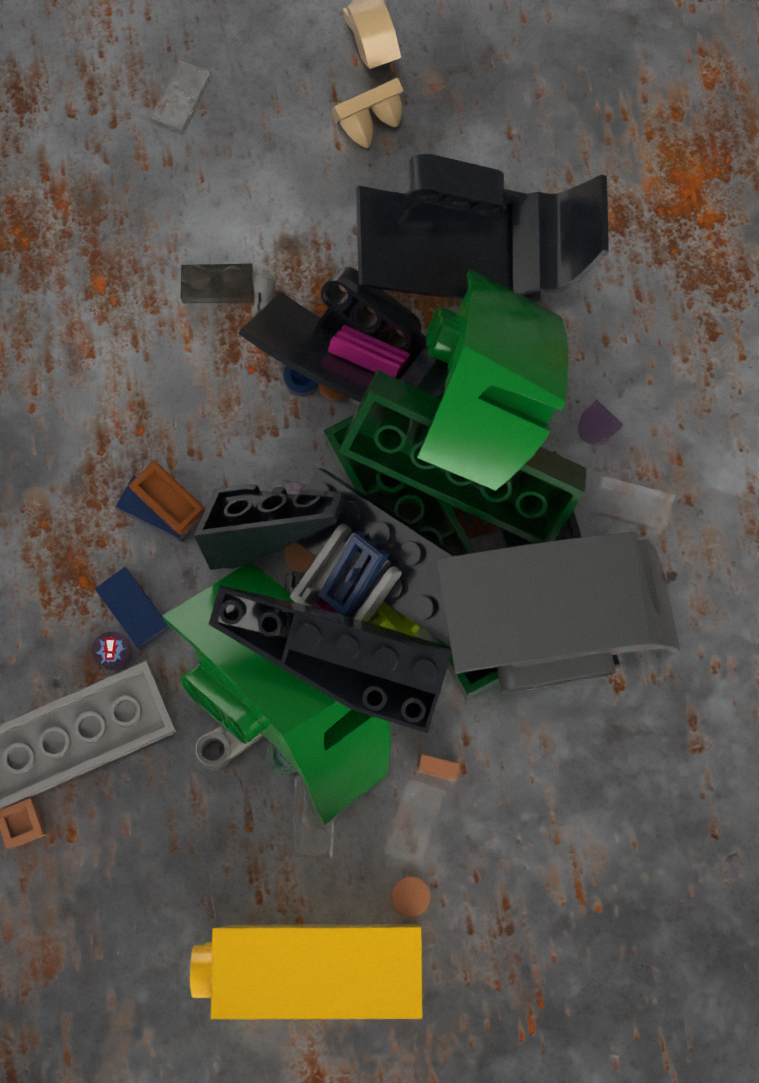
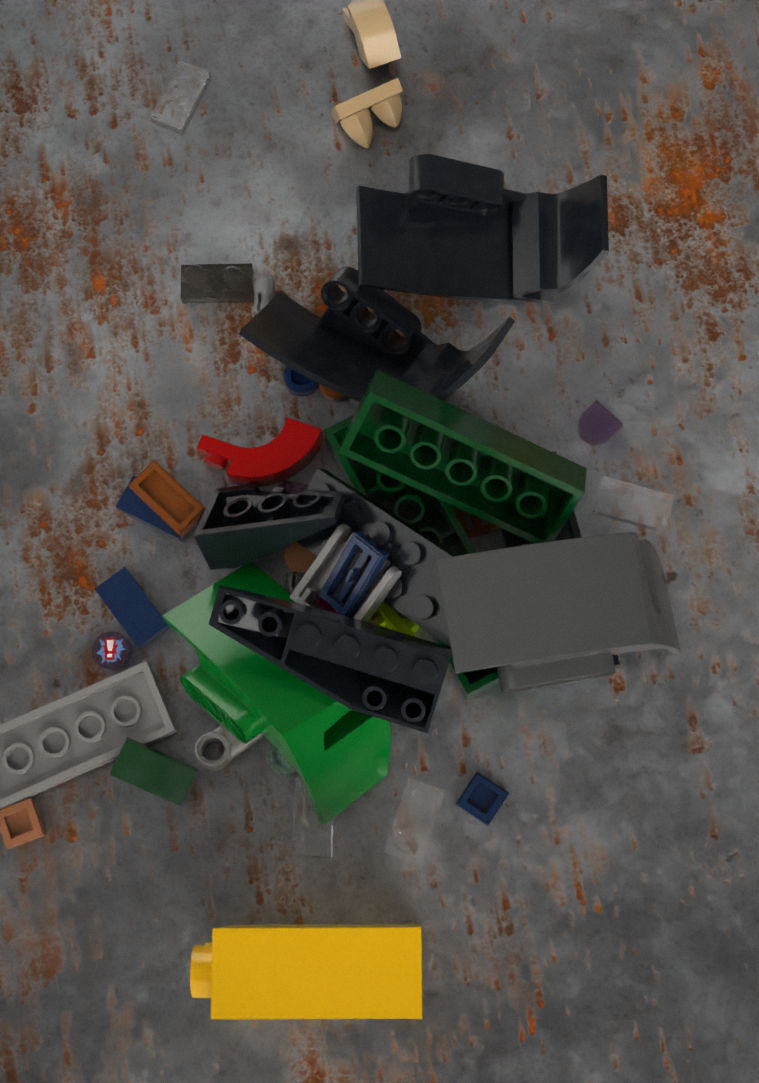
dark pink tile [328,325,410,378] -> none
nougat tile [391,877,431,917] -> none
green beam [417,268,568,491] -> none
nougat tile [418,754,460,782] -> none
none -> dark green tile [109,737,197,806]
none -> red arch [197,417,324,487]
none -> dark blue tile [456,771,509,826]

